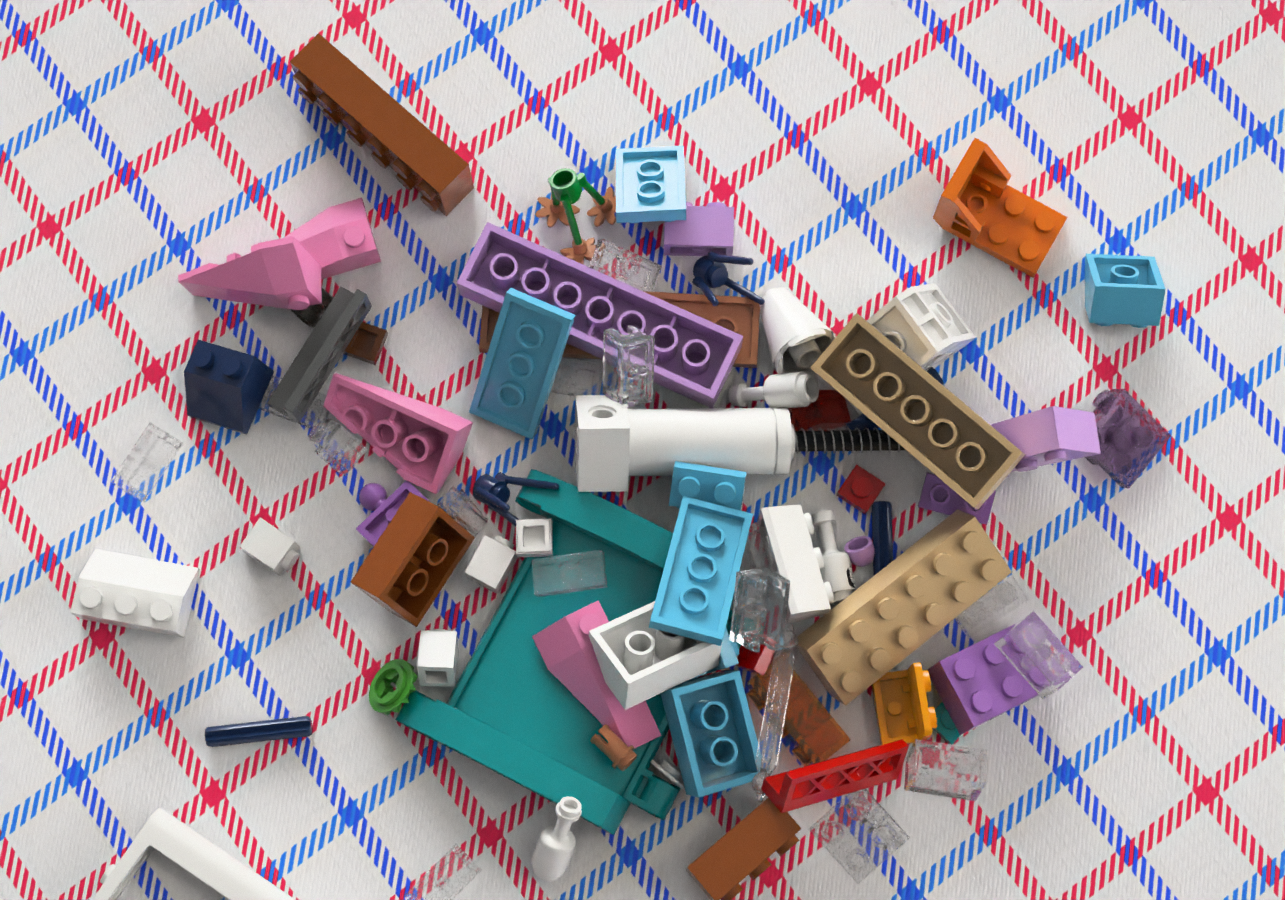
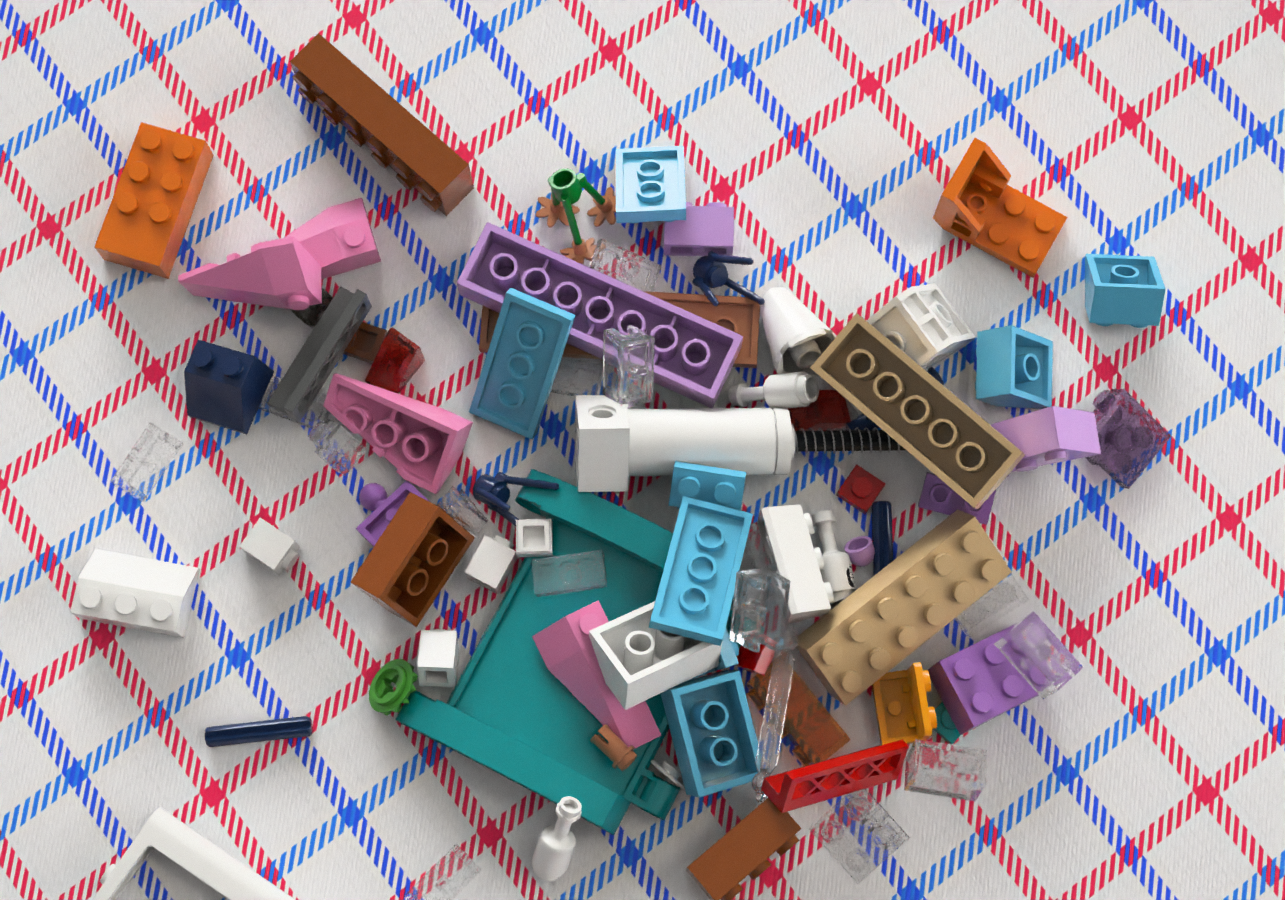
none -> orange brick [94,122,214,279]
none -> clear red slope [365,327,425,394]
none -> medium azure slope [975,325,1053,409]

